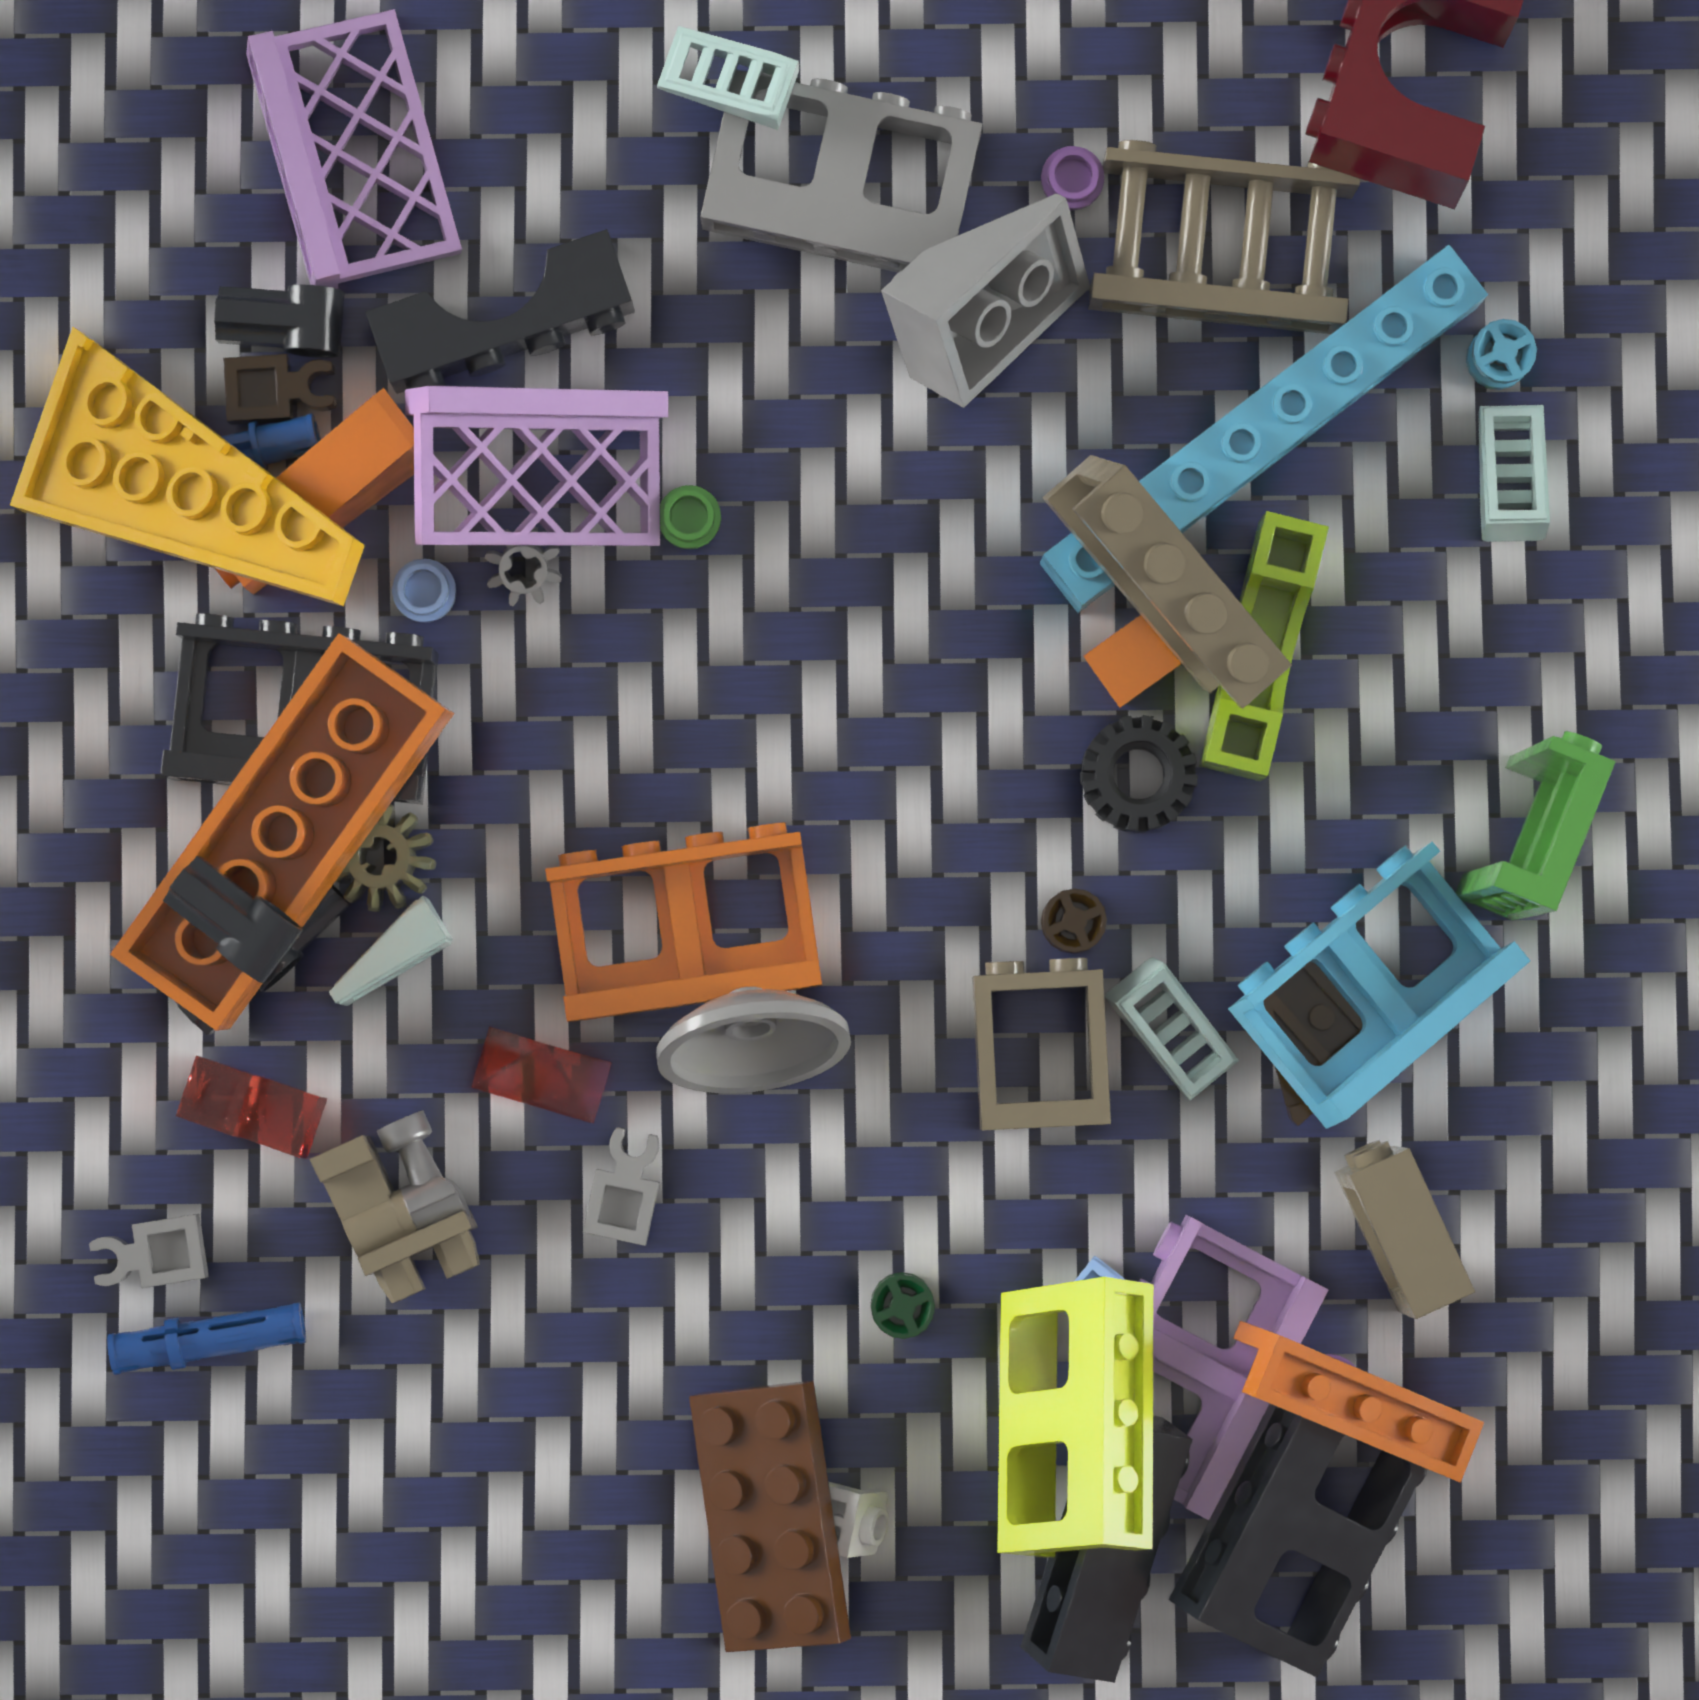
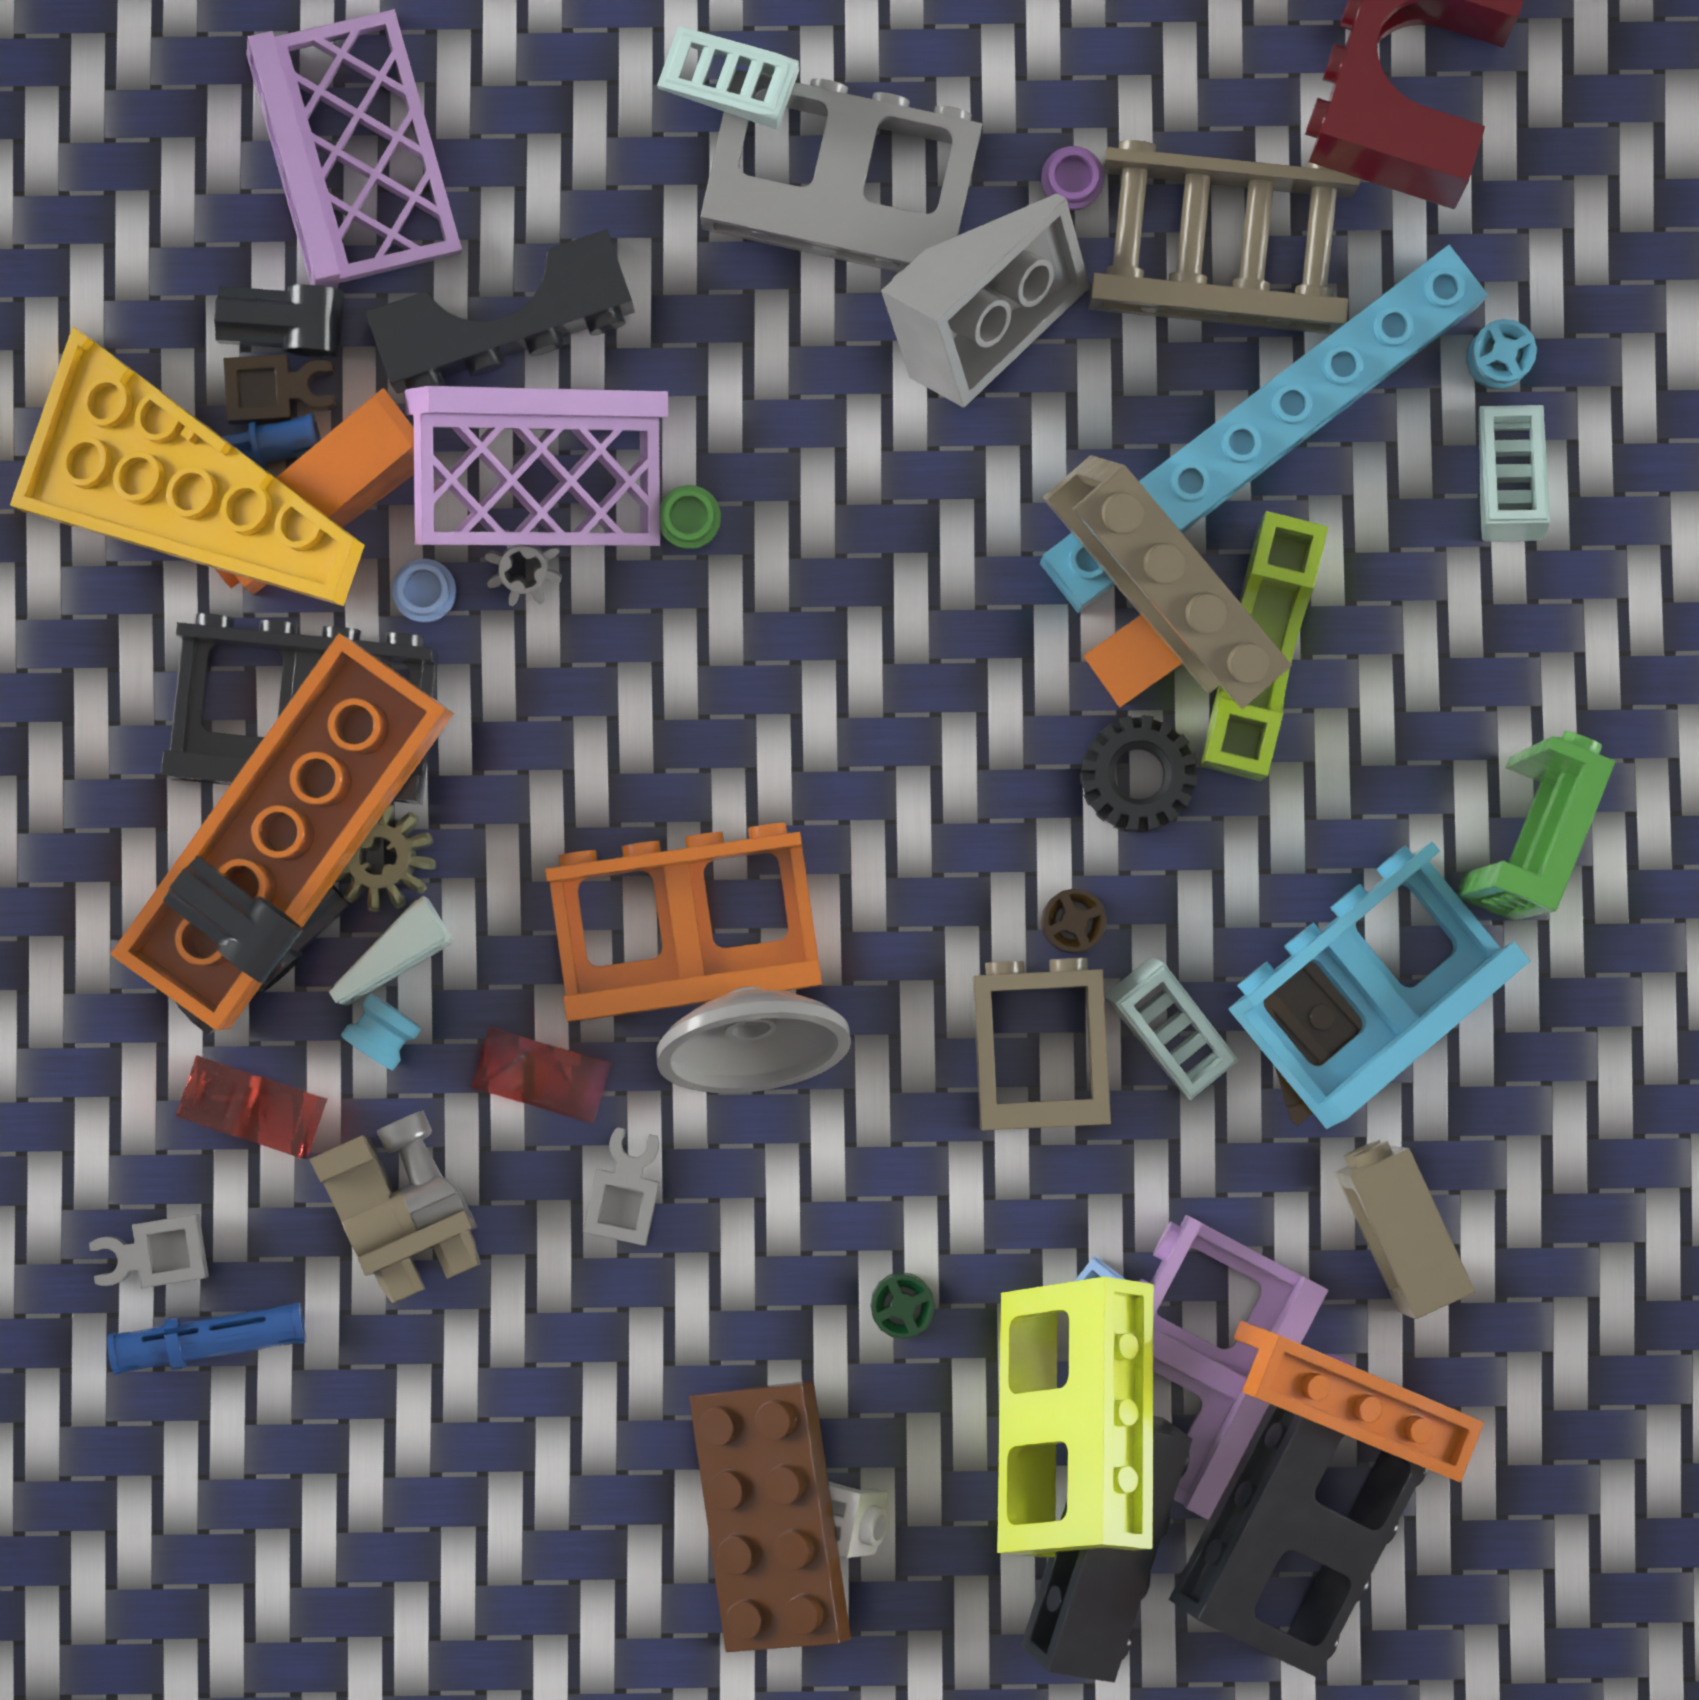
none -> medium azure wheel [341,993,423,1071]

